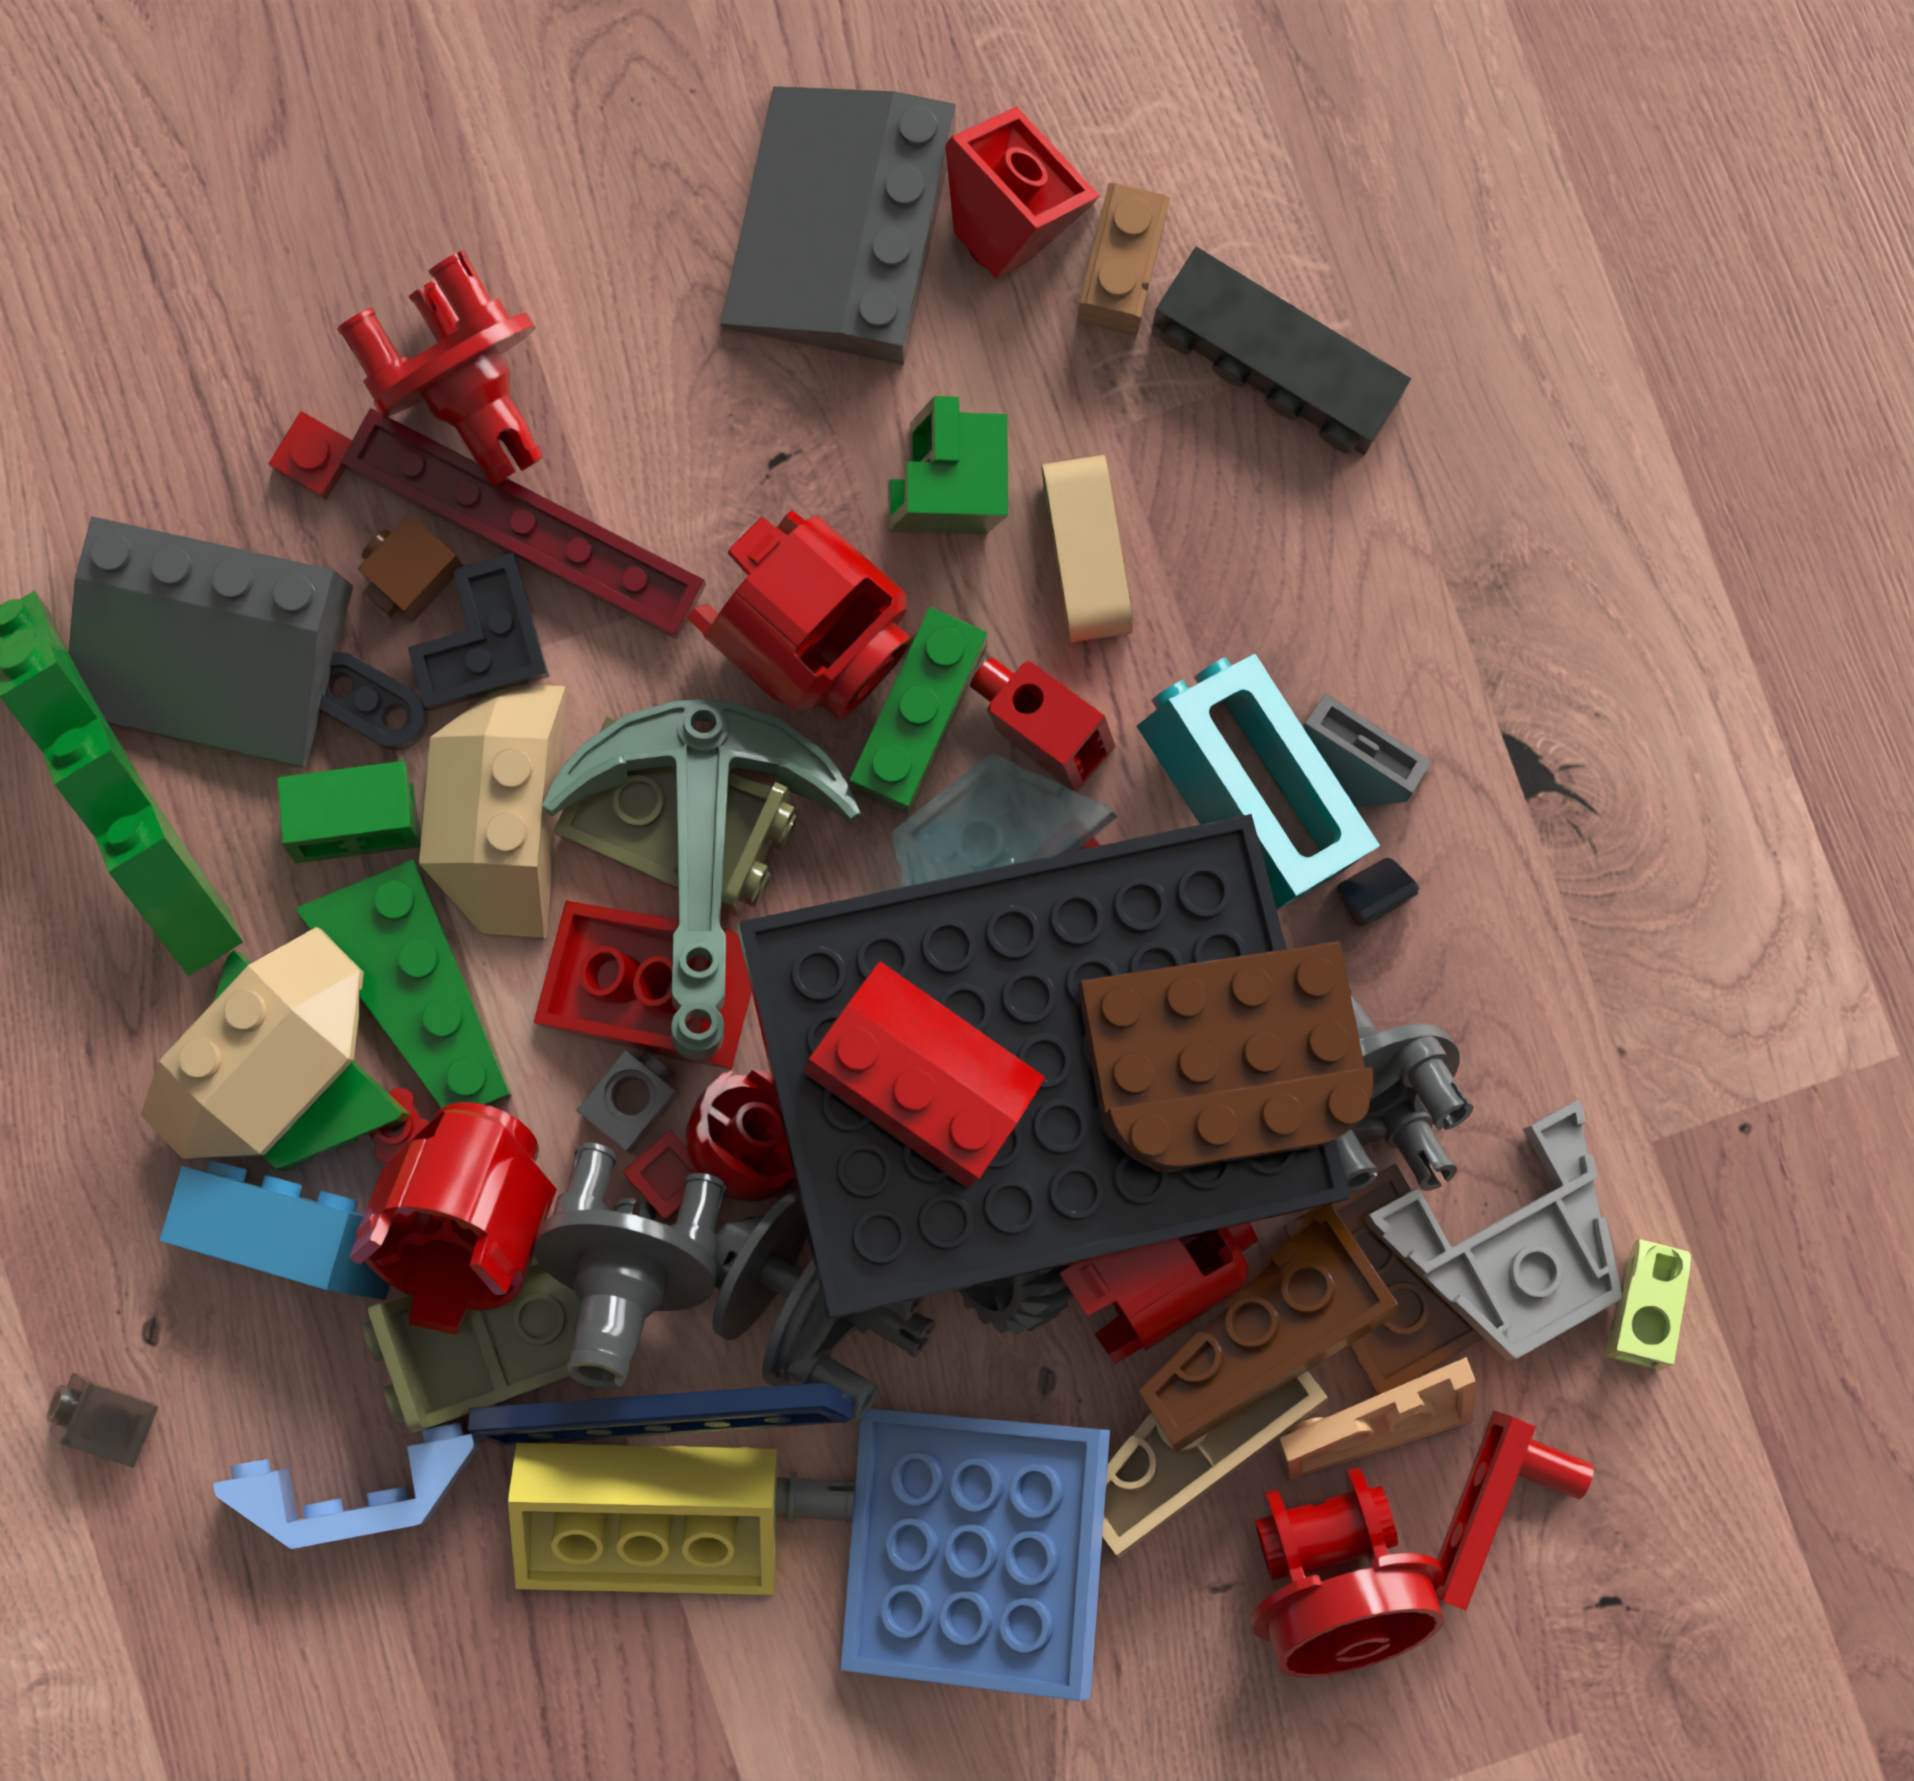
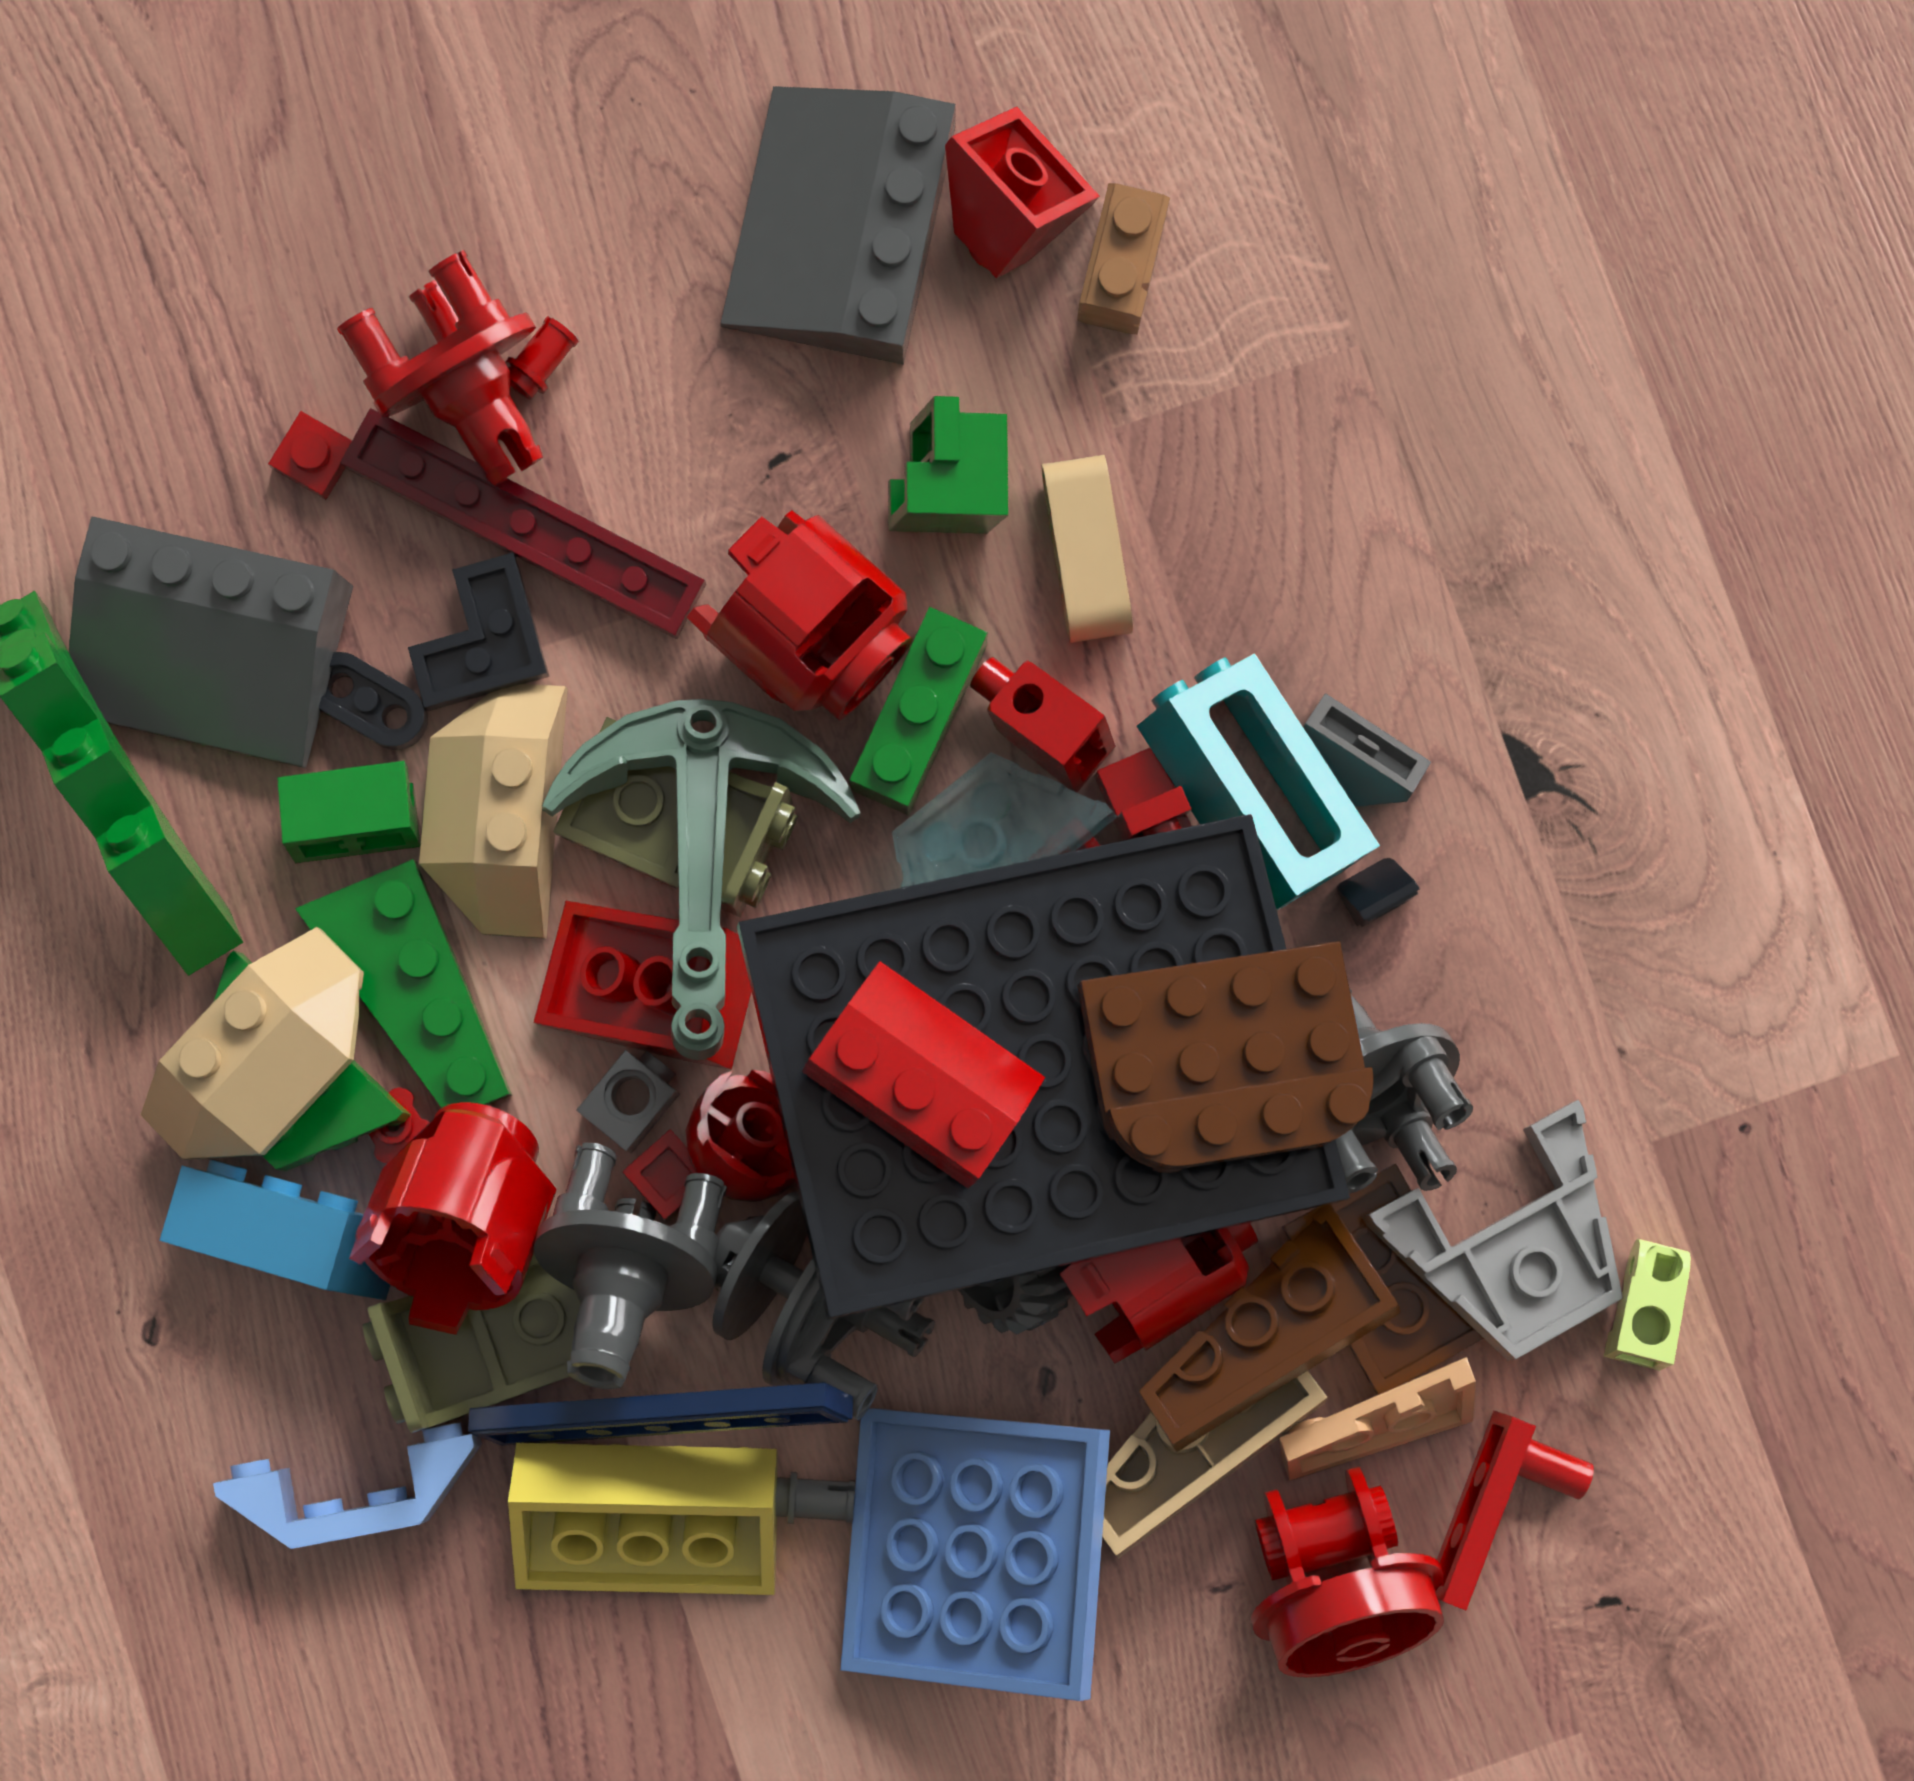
clear smoke bracket [47,1372,158,1468] -> none
reddish brown brick [357,513,463,622] -> none
pearl dark grey brick [1153,246,1411,456] -> none
none -> red pin [505,316,579,400]
none -> red brick [1094,748,1192,841]

